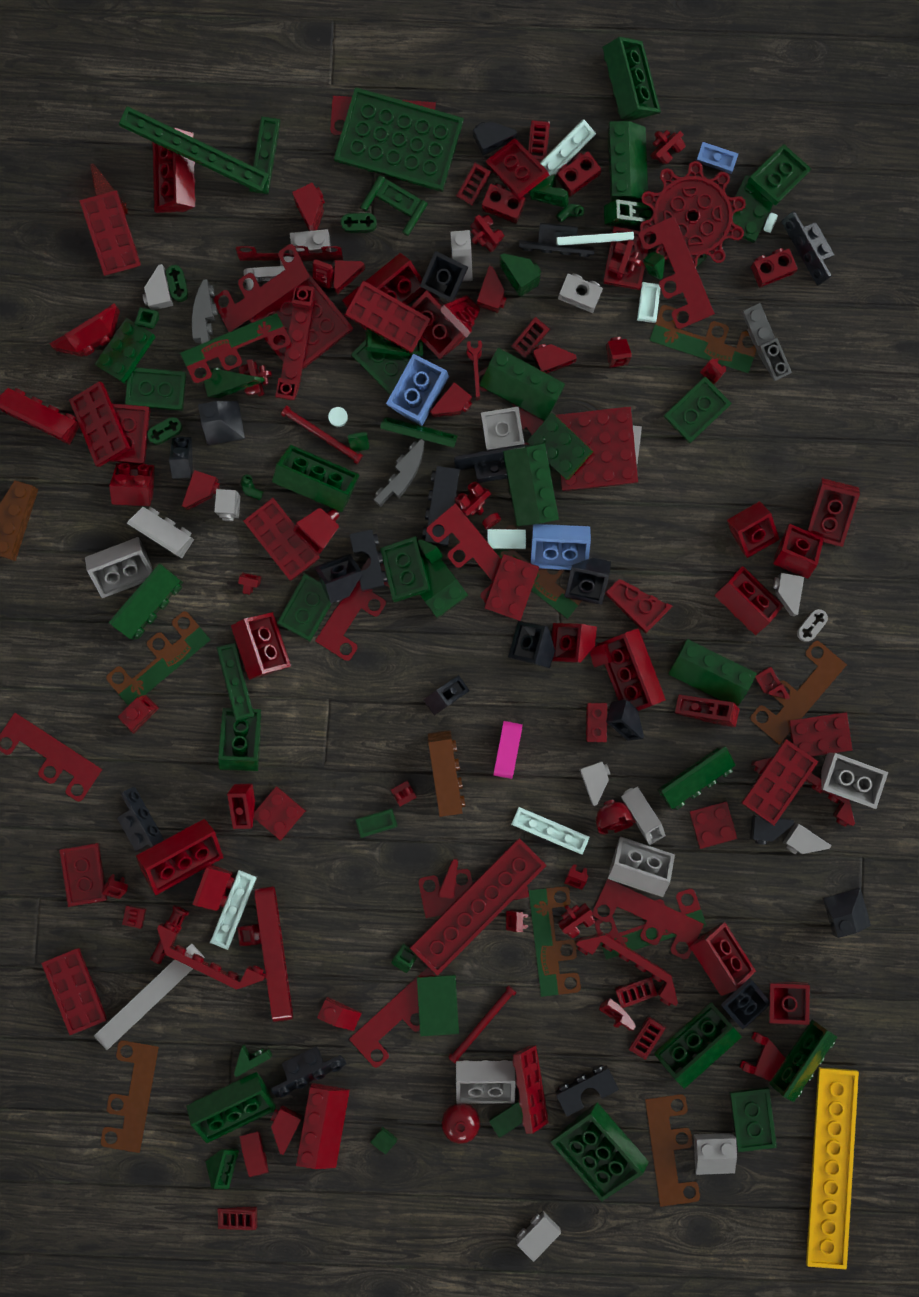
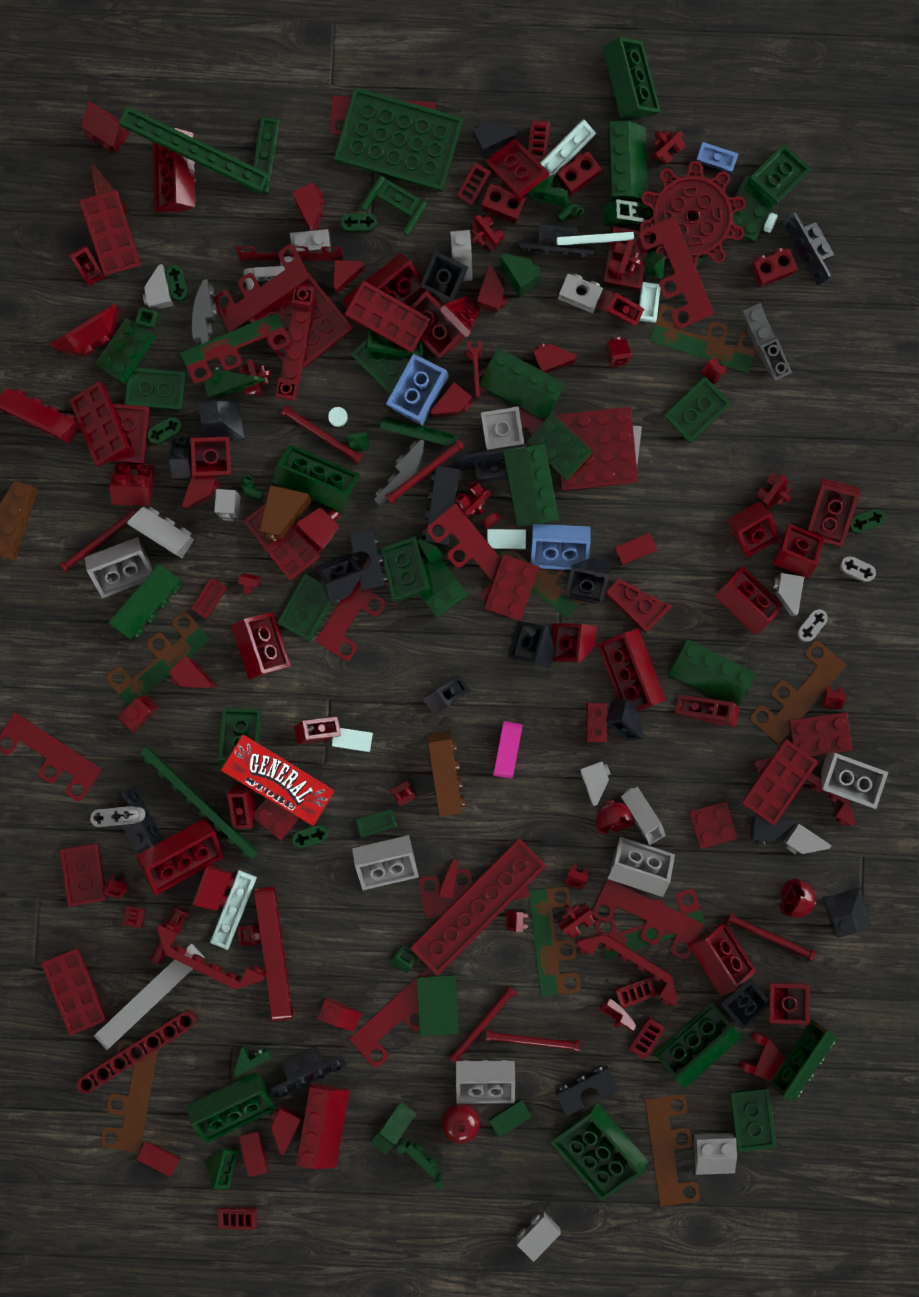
dark green tile [216,643,254,722] -> none
dark red slope [313,259,334,289] -> none
dark red slope [511,317,550,359] -> none
light aqua tile [511,807,590,855] -> none
dark red plate [513,1045,549,1134] -> none
dark red tile [590,644,612,667] -> none
dark green slope [657,746,736,810] -> none
dark red slope [755,666,790,699] -> none
yellow plate [806,1067,859,1269] -> none
none -> dark red bar [60,508,137,573]
none -> dark red slope [69,246,105,286]
none -> dark red beam [77,1010,197,1094]
none -> dark red slope [81,101,129,153]
none -> light grey beam [90,806,145,827]
none -> dark red tile [136,1140,181,1177]
none -> dark green plate [140,747,260,859]
none -> dark red slope [169,656,217,689]
none -> dark red tile [190,577,228,619]
none -> dark red slope [191,437,231,477]
none -> red sticker [221,735,335,826]
none -> reddish brown slope [260,485,311,542]
none -> dark green beam [292,825,329,848]
none -> dark red slope [294,717,341,745]
none -> light aqua tile [332,728,373,752]
none -> light grey slope [352,835,419,890]
none -> dark green tile [378,1102,416,1146]
none -> dark red bar [385,439,465,504]
none -> dark green plate [397,1137,443,1190]
none -> dark red bar [485,1030,579,1052]
none -> dark red slope [596,290,644,326]
none -> dark red tile [615,533,657,565]
none -> dark red bar [726,913,816,962]
none -> dark red hips [756,473,791,510]
none -> dark red cylinder [779,878,816,918]
none -> dark red tile [822,686,846,709]
none -> light grey beam [839,556,876,582]
none -> dark green beam [849,509,885,534]

